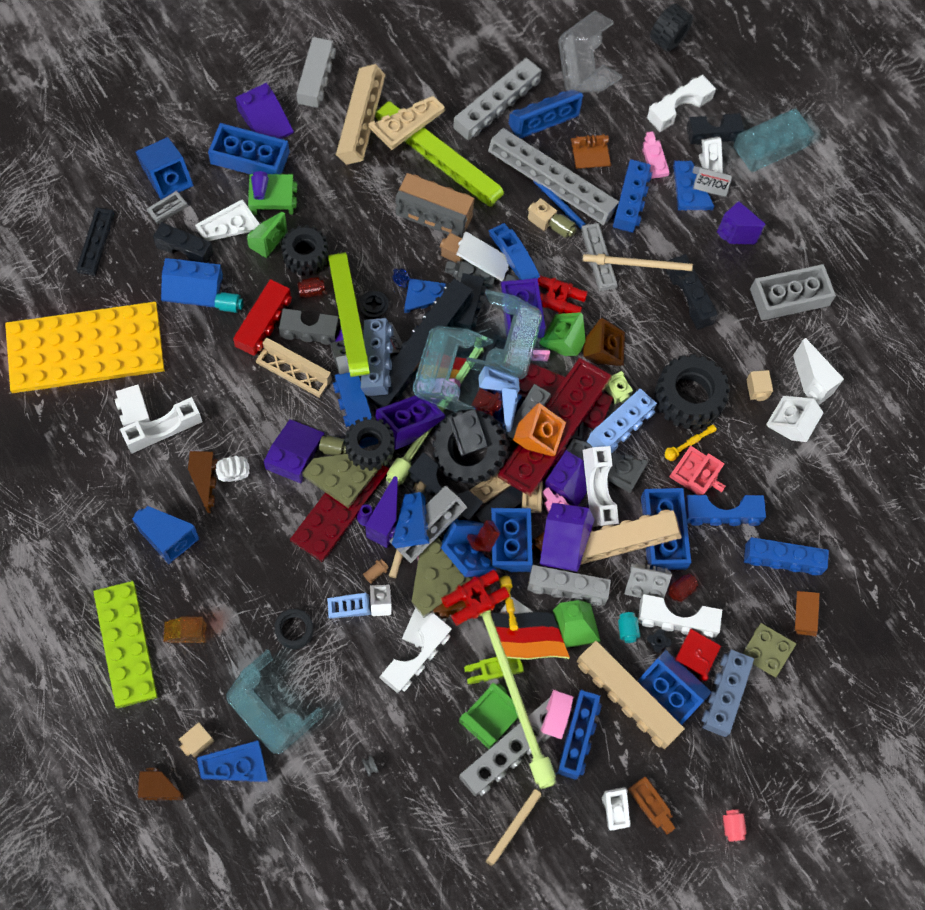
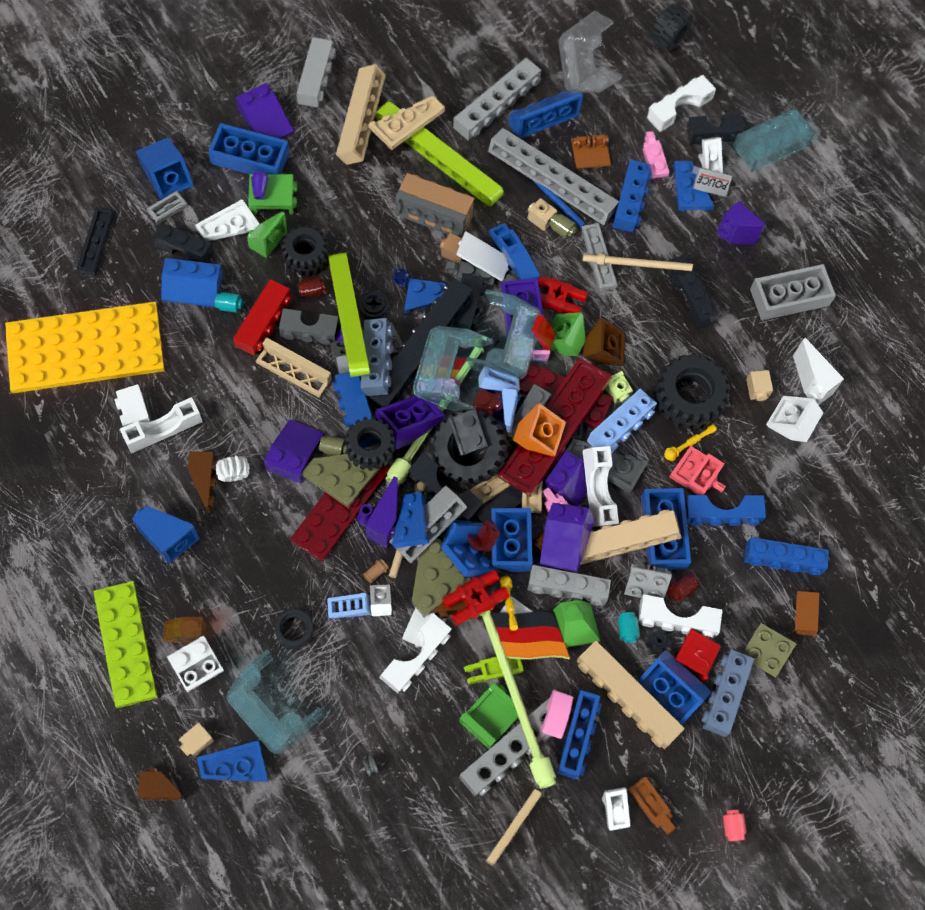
none -> white slope [167,636,224,692]
none -> red tile [531,315,556,350]

